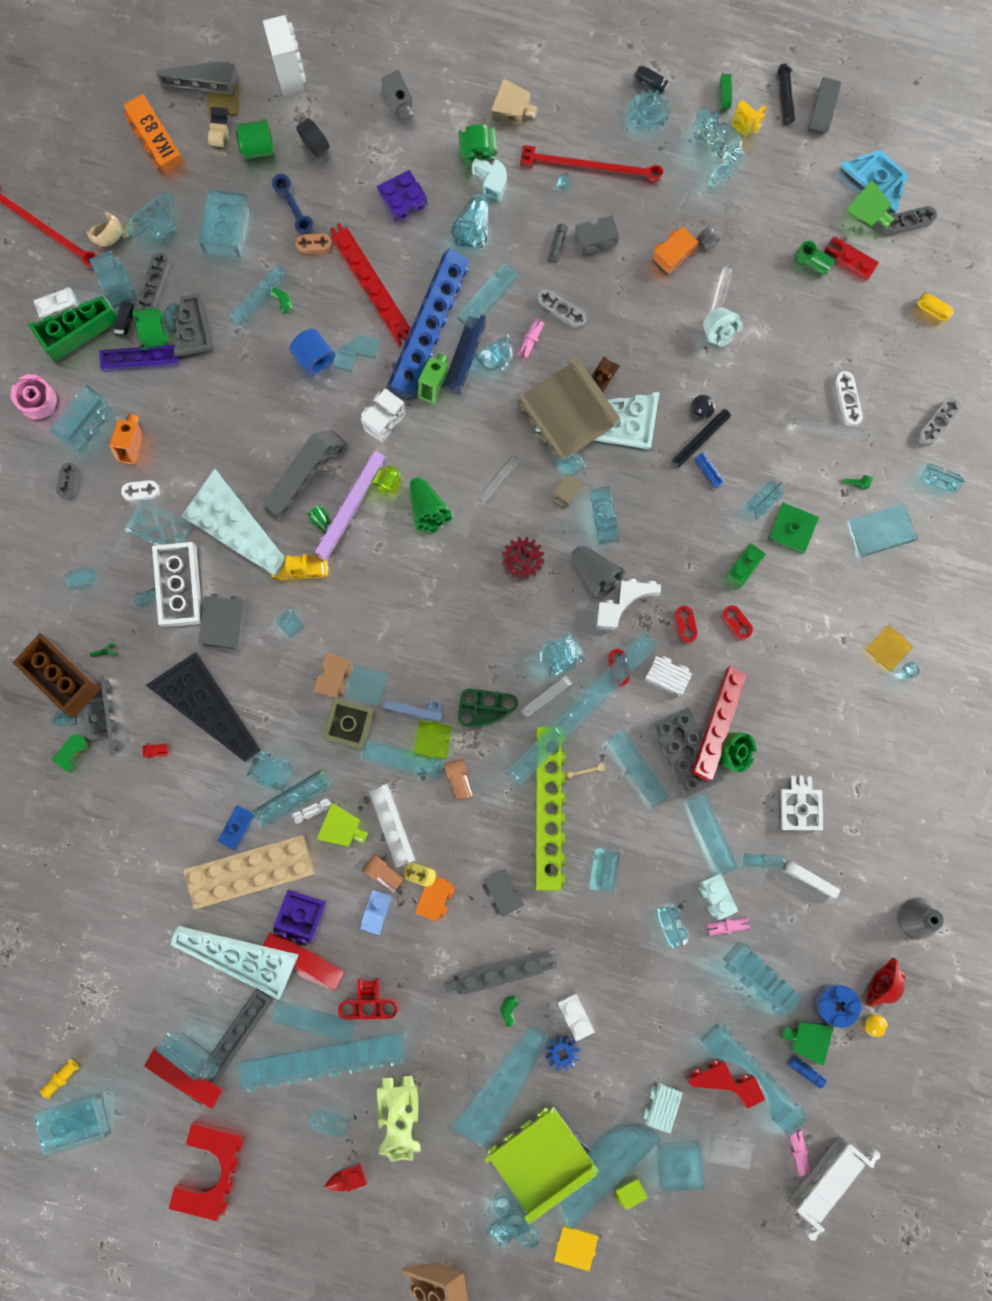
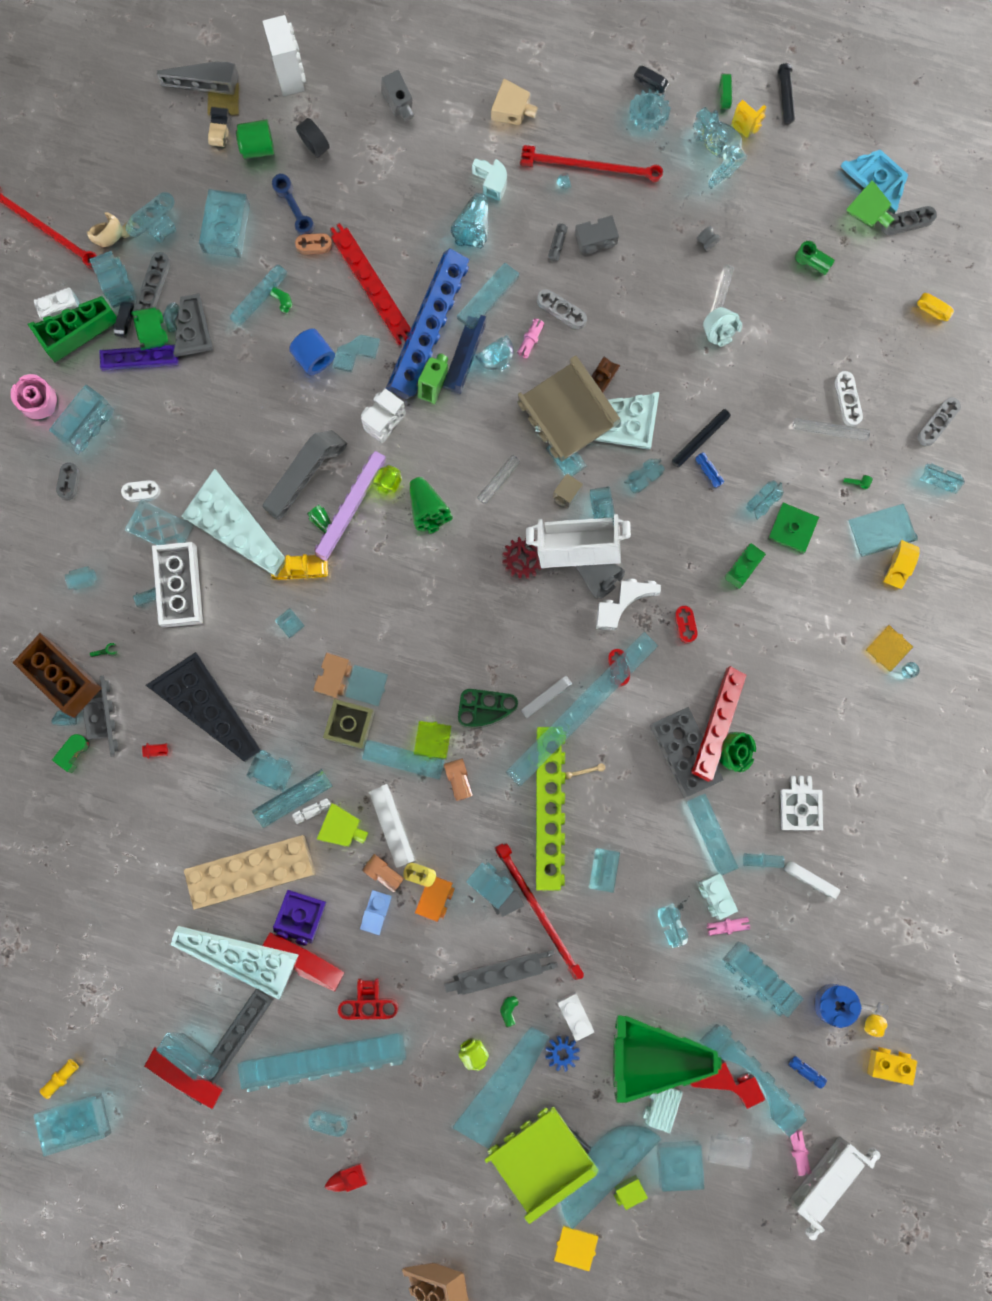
orange torso [109,414,142,465] -> none
orange brick [123,94,184,174] -> none
red arch [168,1120,244,1221] -> none
dark grey brick [198,594,247,650] -> none
blue plate [217,805,255,851] -> none
clear light blue tile [271,1000,356,1042] -> none
dark purple plate [376,169,428,221] -> none
yellowish green hips [377,1076,421,1161] -> none
sand blue hinge [382,700,443,723] -> none
green brick [458,124,498,164] -> none
clear light blue piece [486,1191,539,1249] -> none
clear light blue brick [540,633,586,676] -> none
clear light blue tile [607,730,669,807] -> none
white brick [645,655,692,697] -> none
orange brick [653,226,698,274] -> none
black piece [691,394,715,419] -> none
red beam [722,605,753,640] -> none
green torso [781,1021,834,1066] -> none
dark grey beam [809,77,841,132] -> none
red hinge [824,236,879,280] -> none
red hat [865,957,906,1007] -> none
dark grey cone [899,898,944,939] -> none
none -> lime head [458,1038,489,1071]
none -> clear light blue brick [466,862,514,909]
none -> red hinge [495,843,584,980]
none -> white container [526,514,631,568]
none -> green cone [613,1016,722,1103]
none -> clear light blue hinge [624,458,665,494]
none -> yellow brick [867,1047,917,1086]
none -> yellow brick [883,540,920,589]

